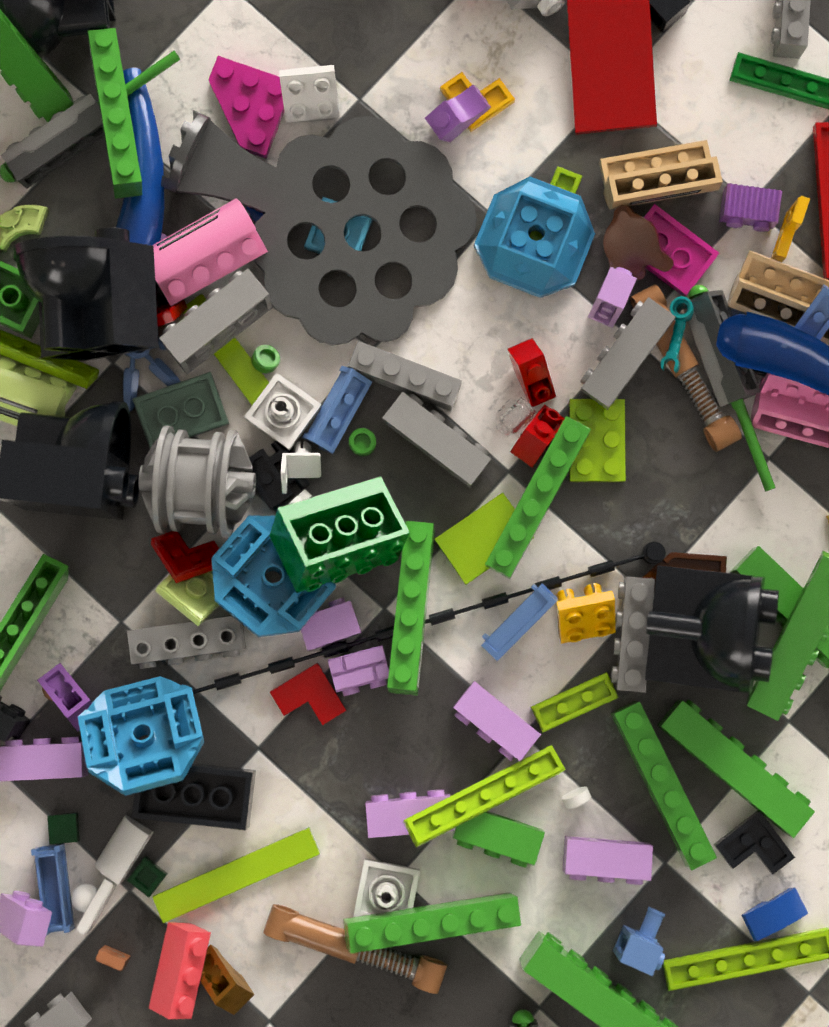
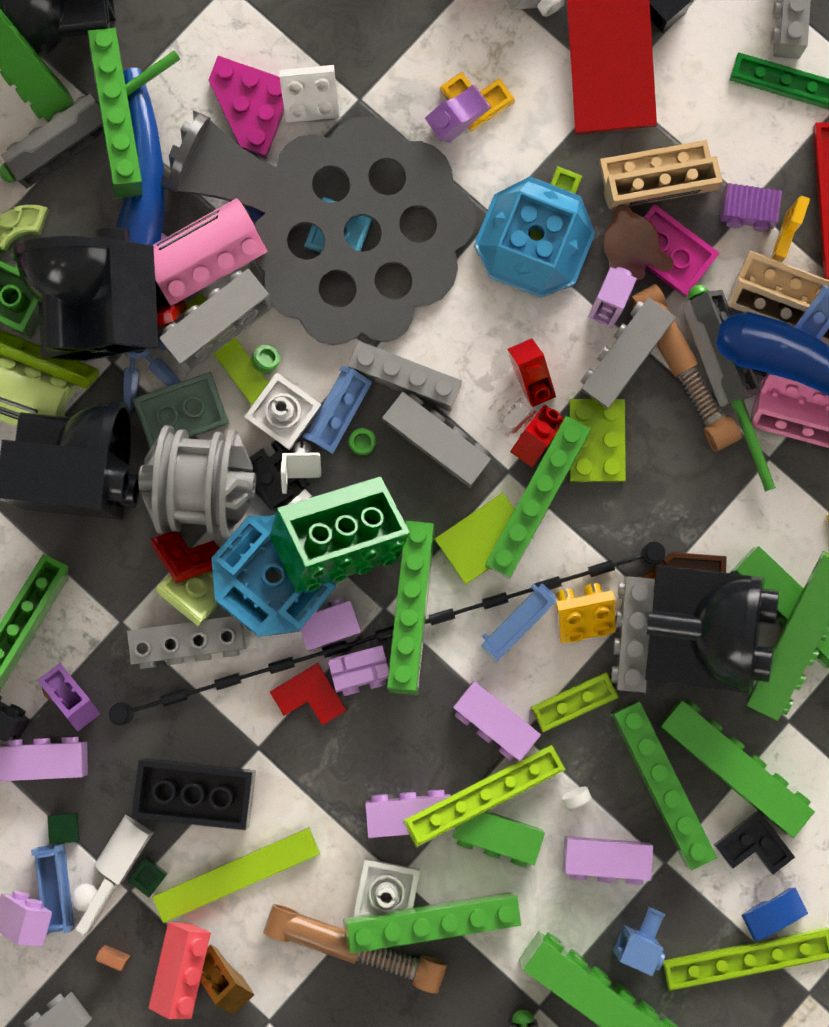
dark azure piece [78,676,204,796] -> none
teal brick [660,296,694,373] -> none

